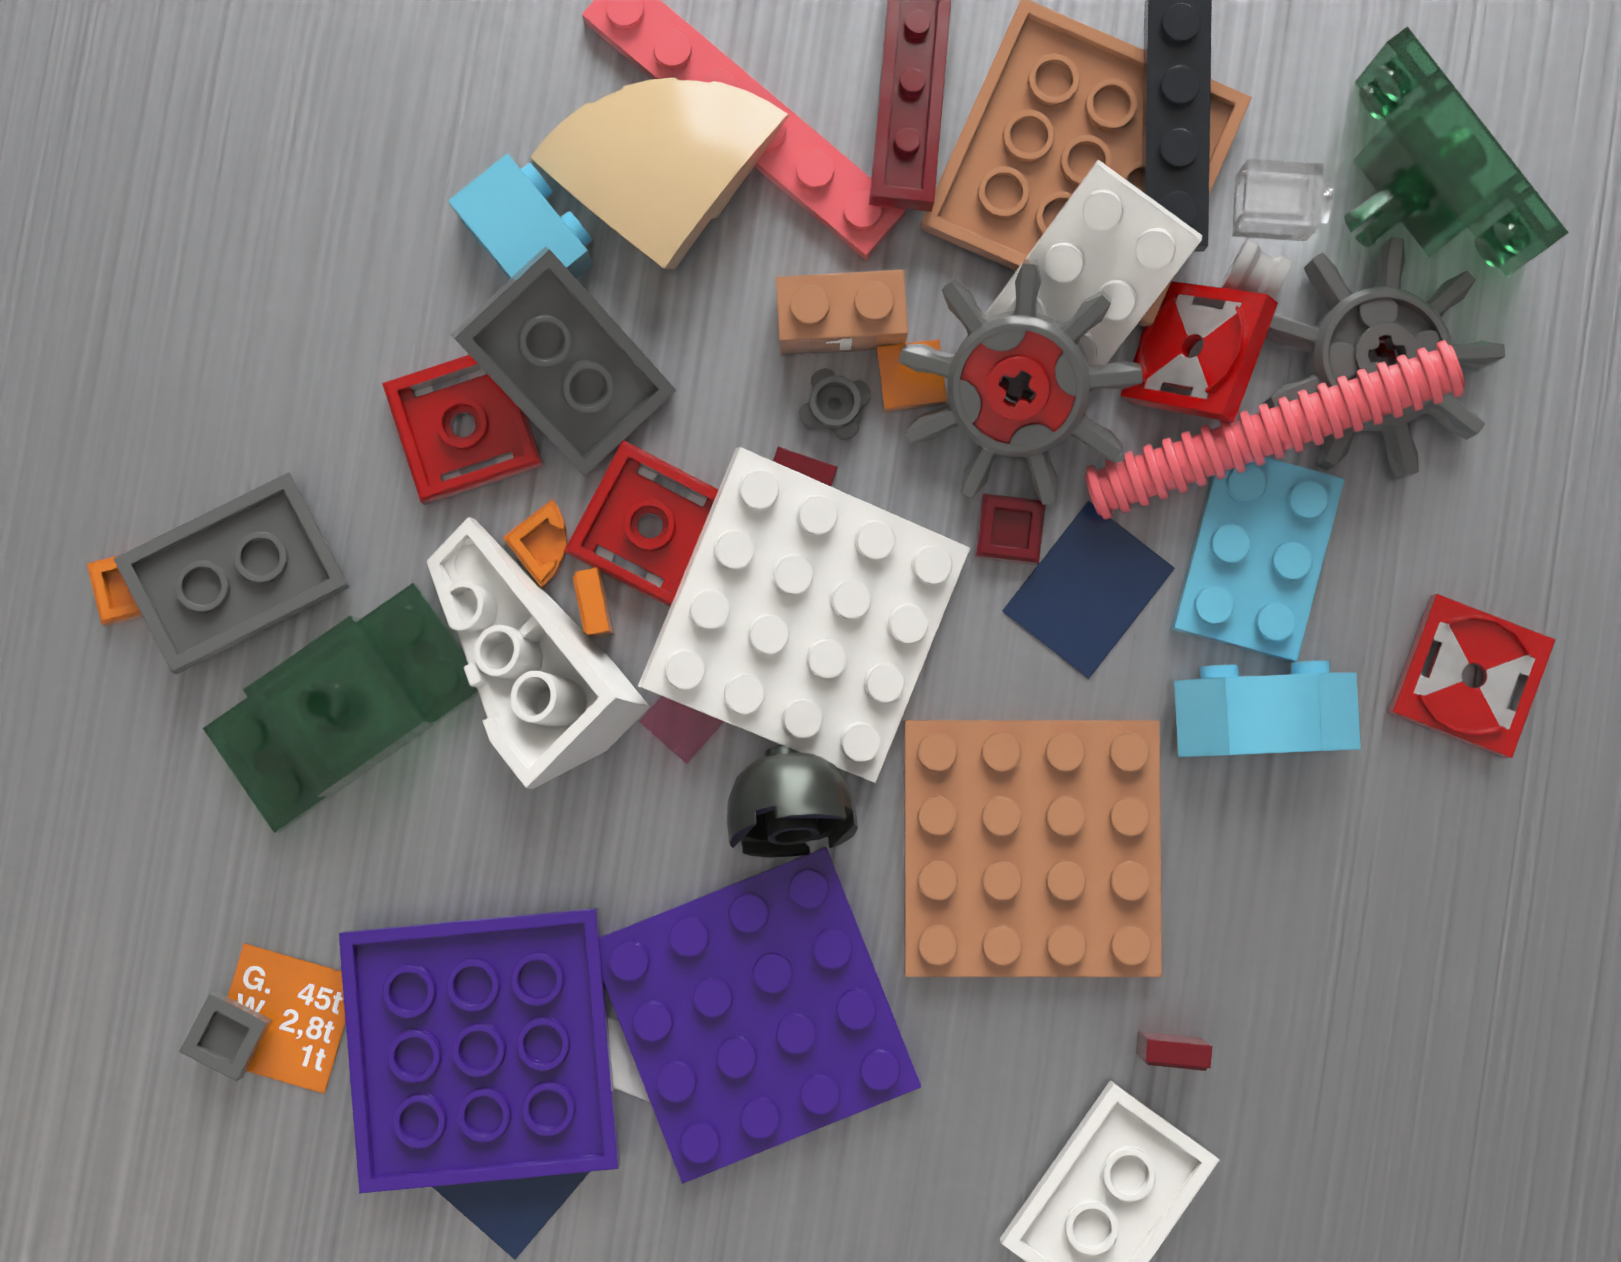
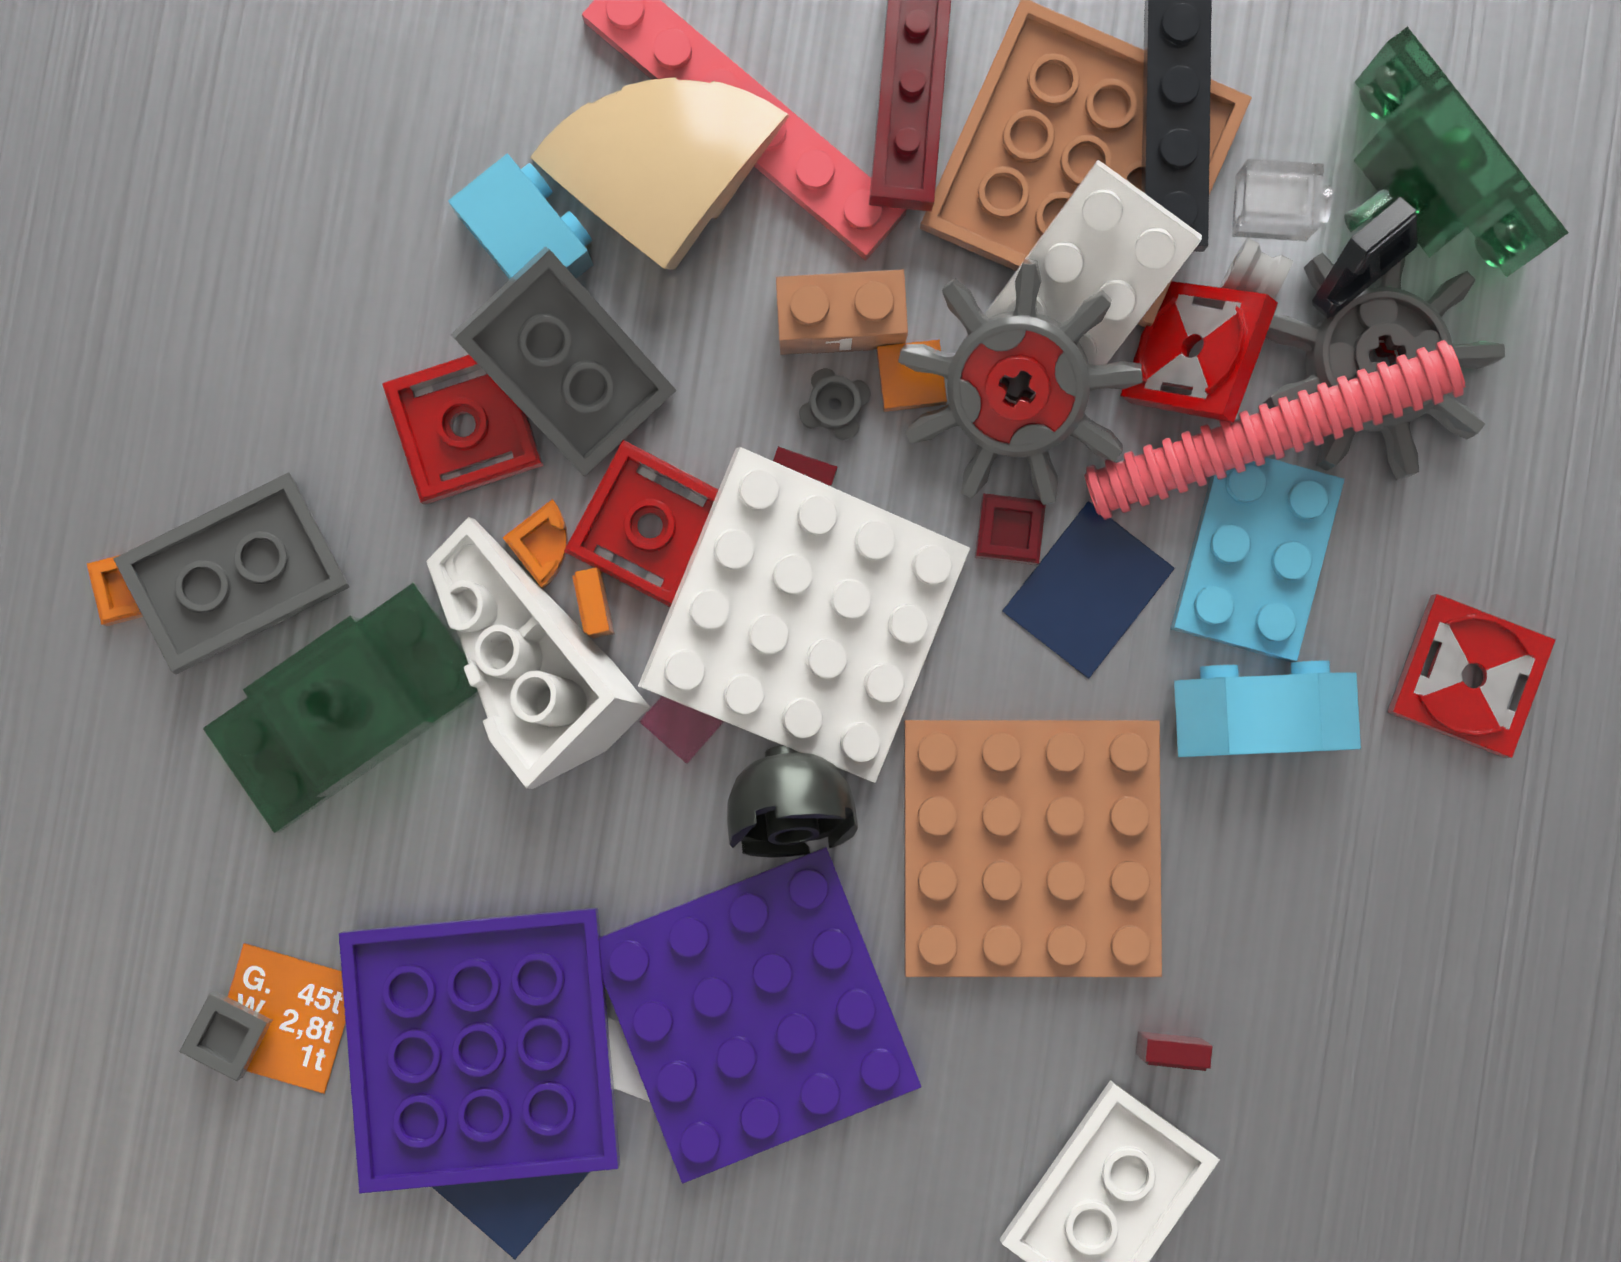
none -> black tile [1312,197,1418,319]

